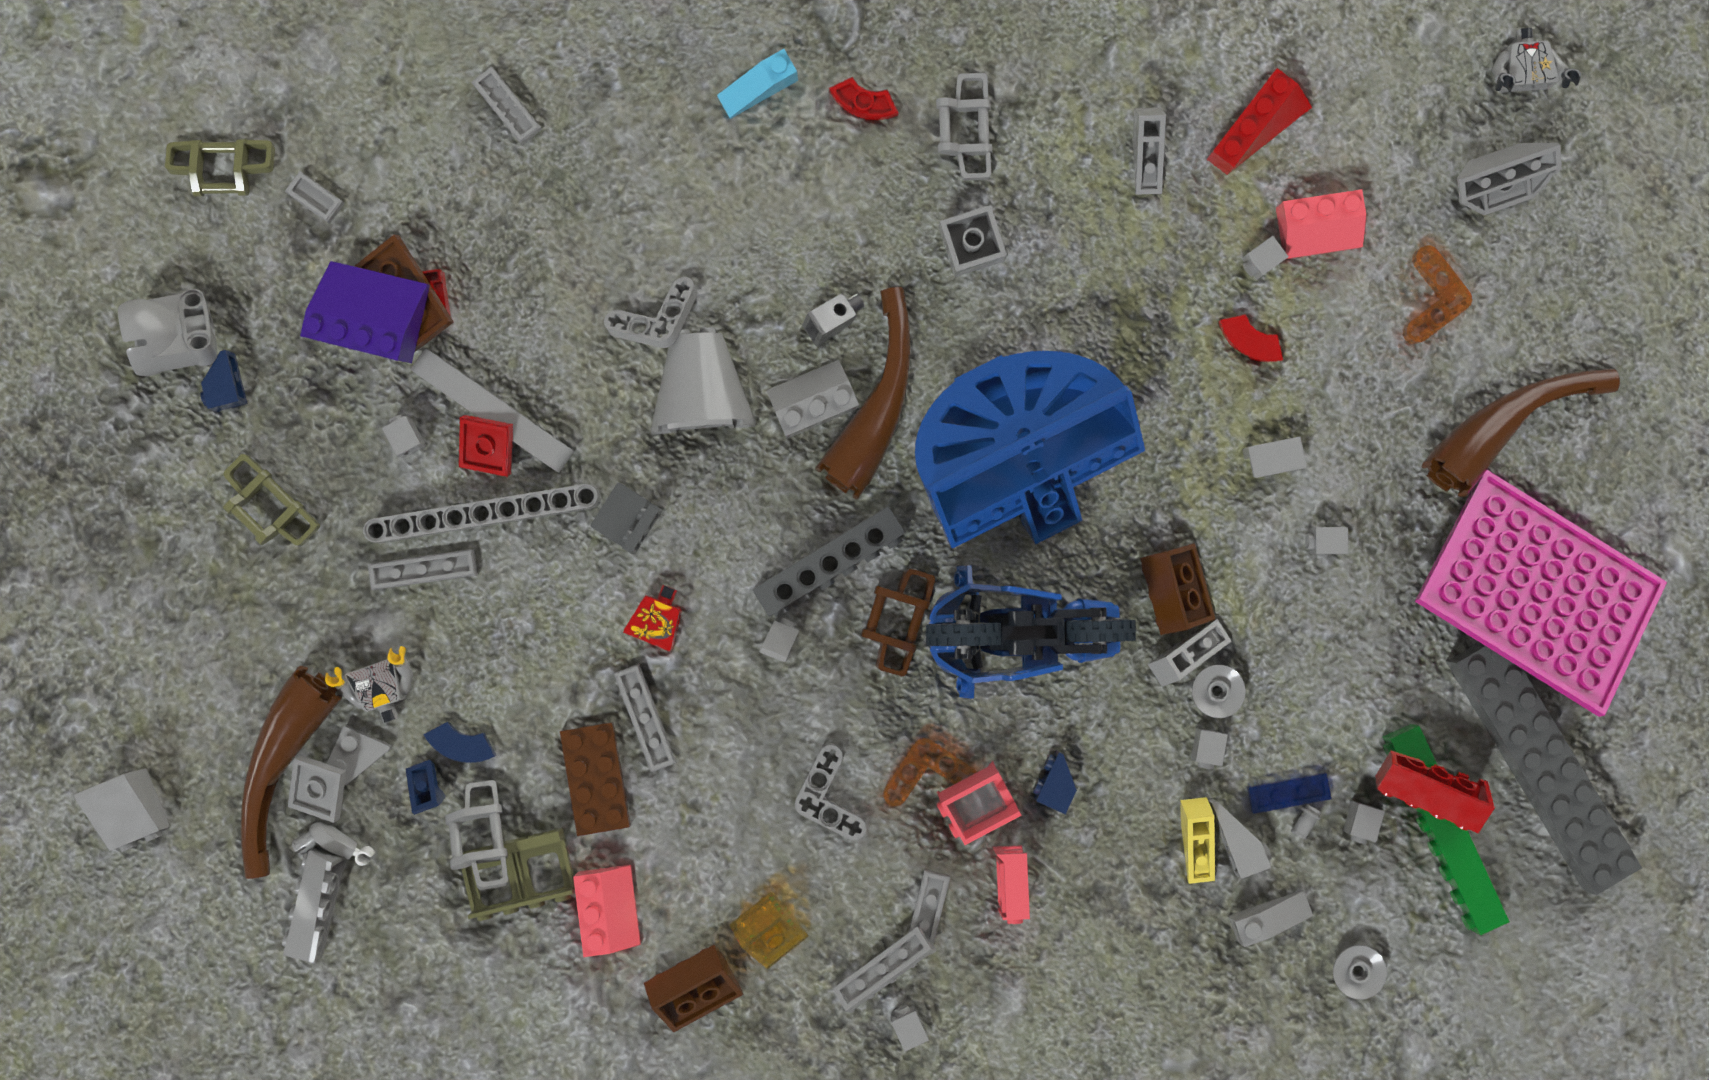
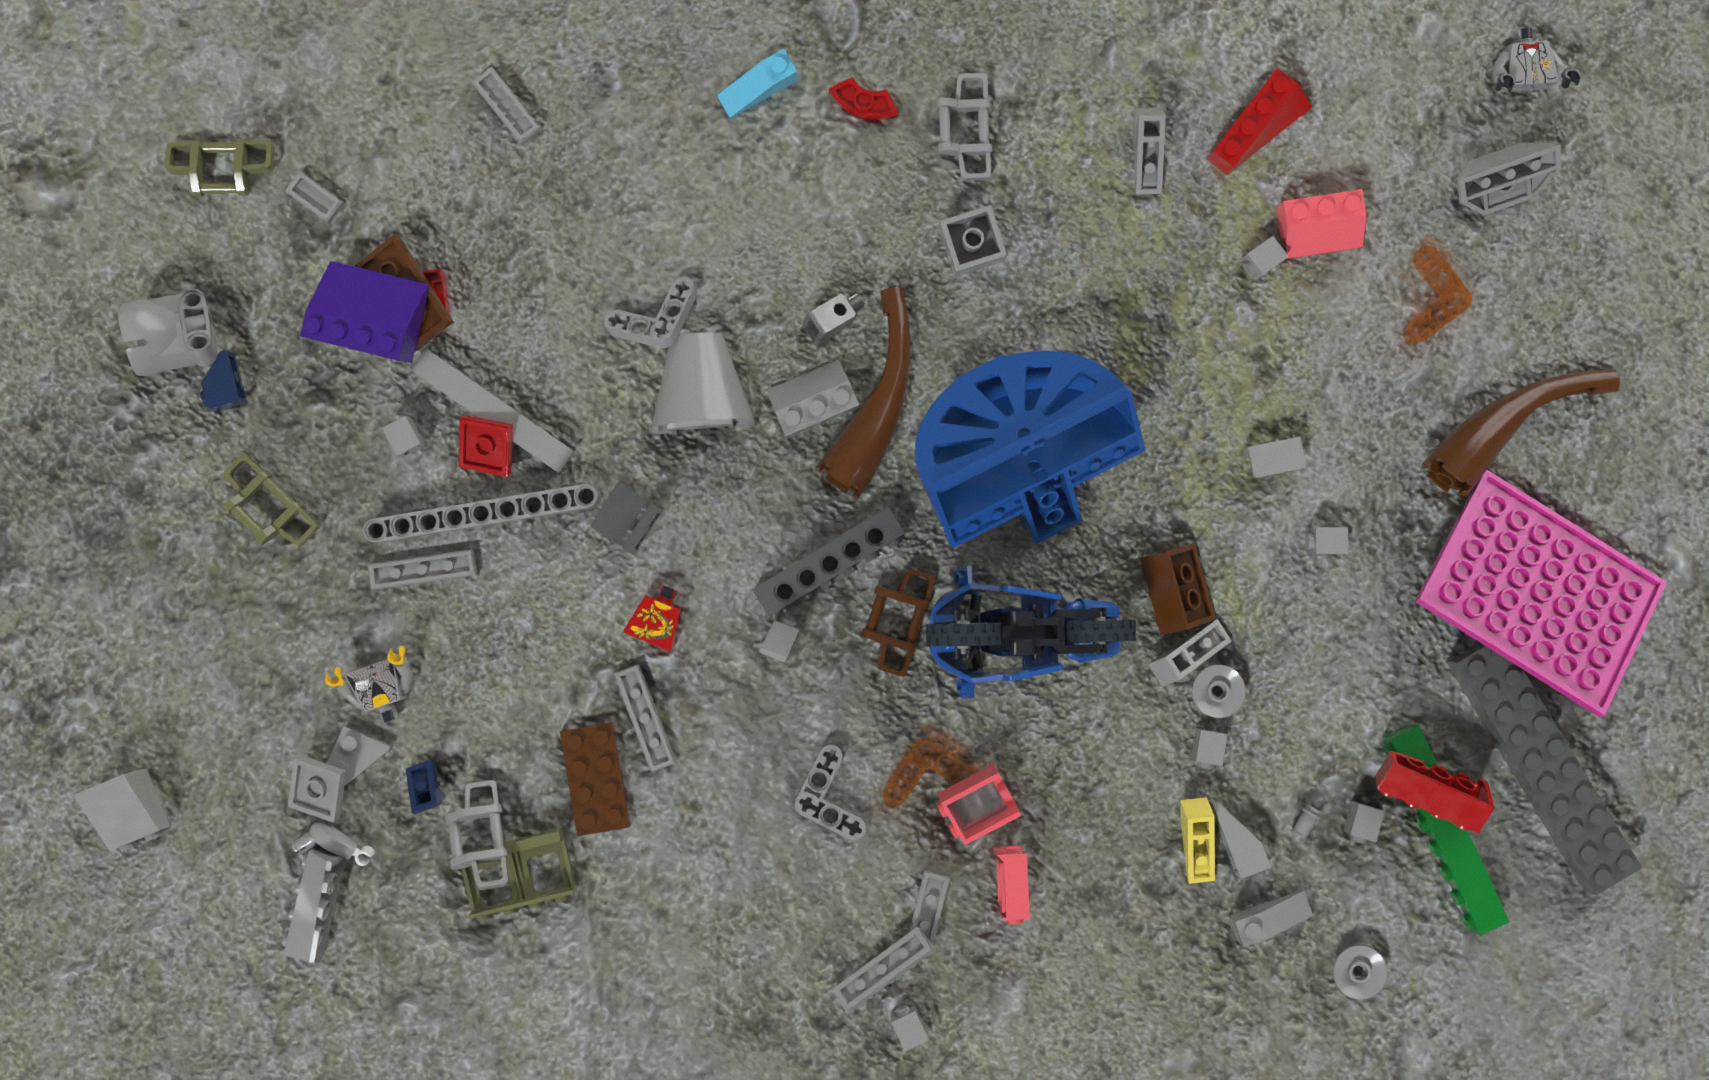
reddish brown brick [241,666,342,879] -> none
dark blue tile [423,721,497,763] -> none
coral slope [573,865,641,957] -> none
reddish brown slope [644,945,744,1033] -> none
clear yellow slope [729,892,809,969] -> none
dark blue slope [1032,750,1077,815] -> none
red tile [1218,314,1283,362] -> none
clear blue tile [1247,772,1332,814] -> none

